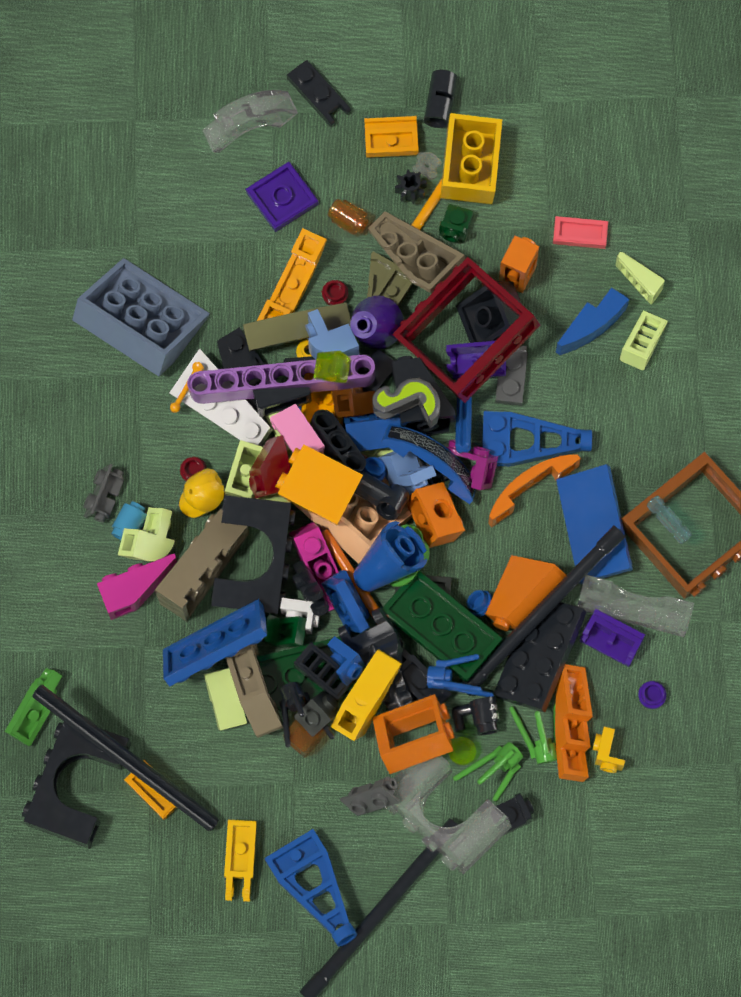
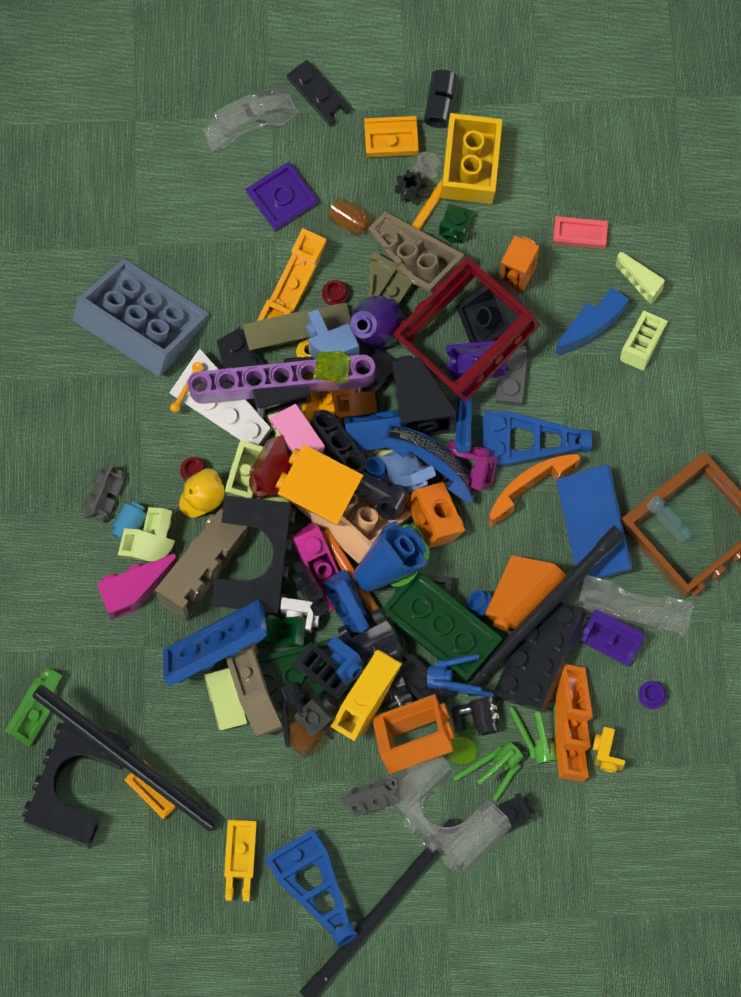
dark grey animal [373,378,440,428] -> none

